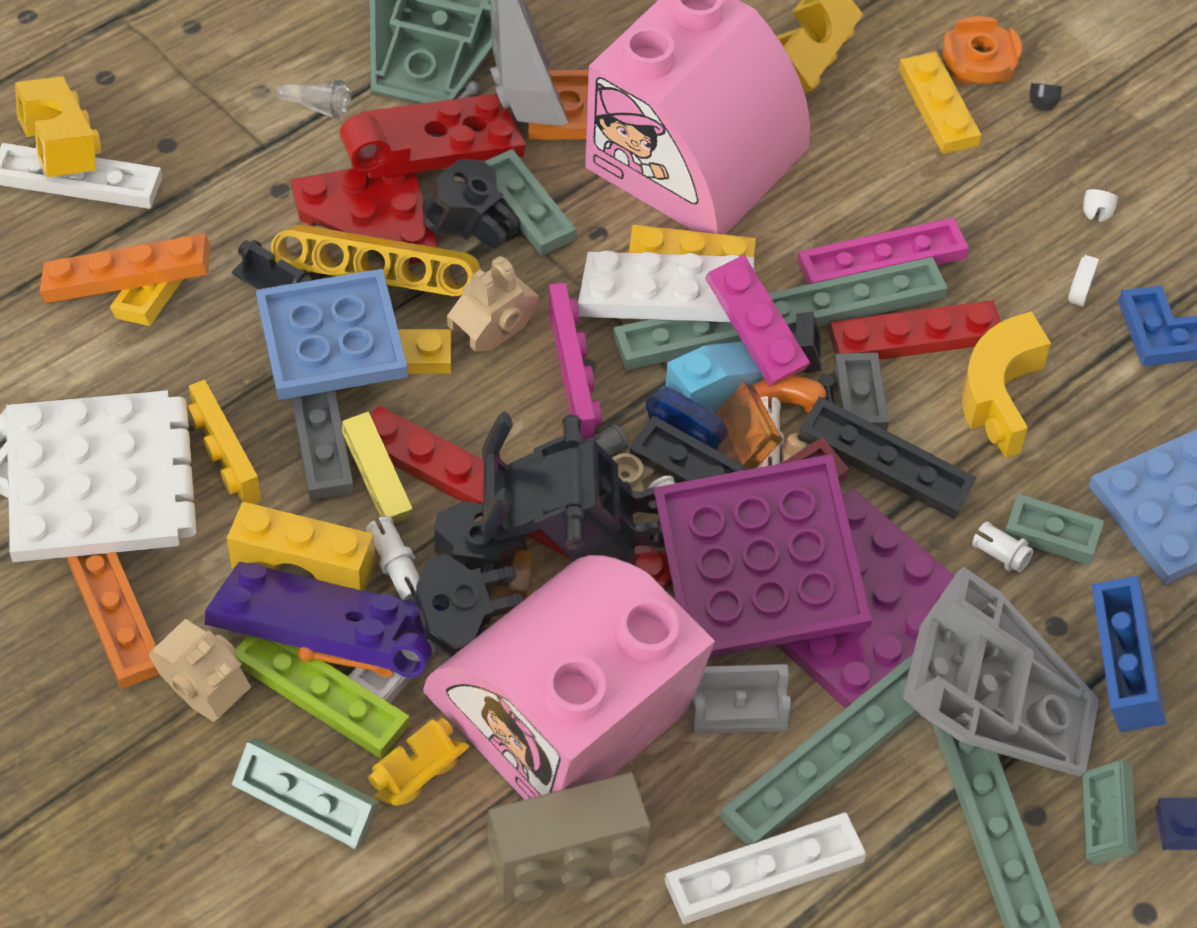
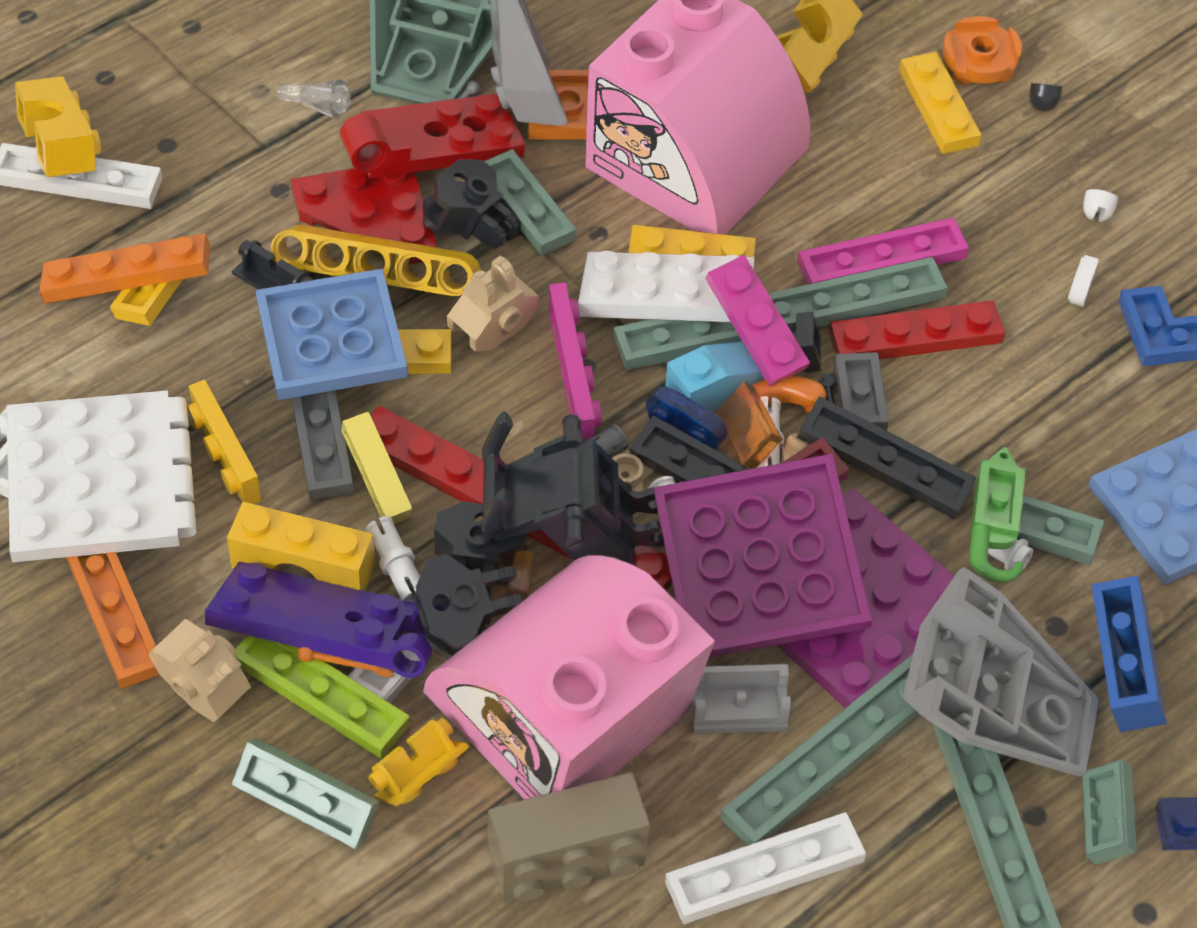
yellow arch [962,311,1051,458] -> none
none -> bright green plate [969,447,1026,583]

